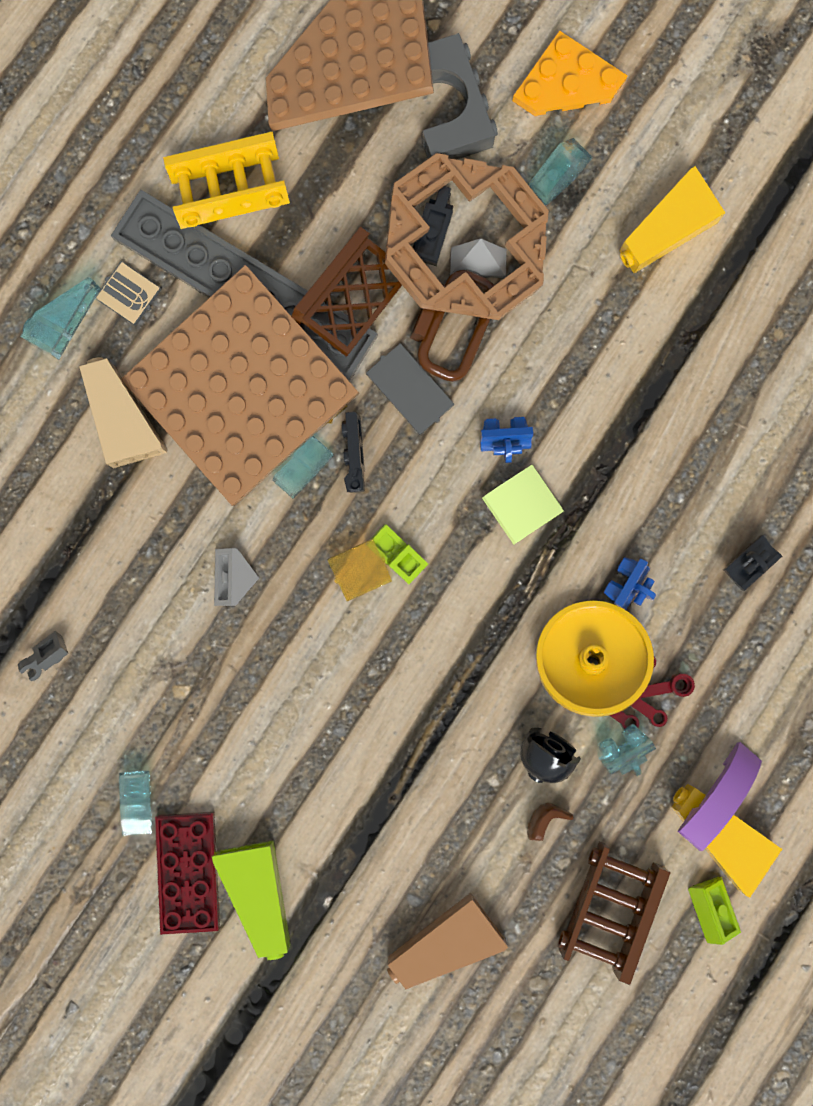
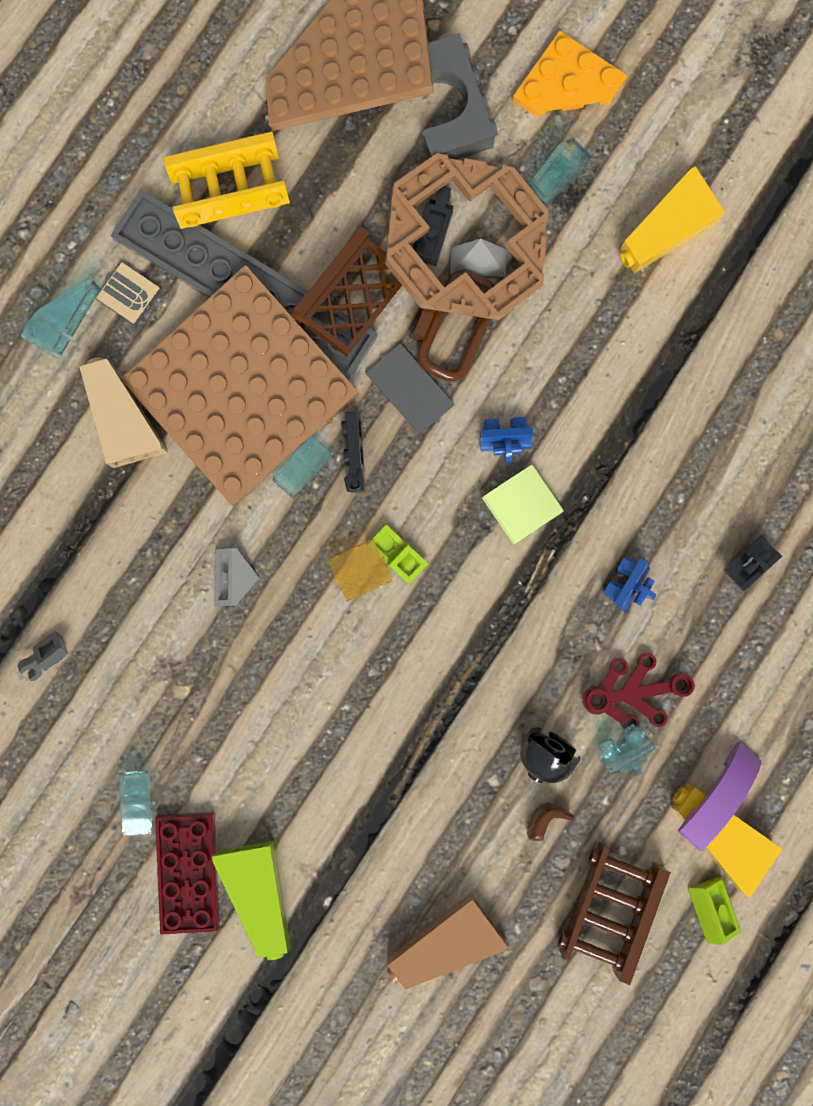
yellow dish [536,601,654,717] -> none

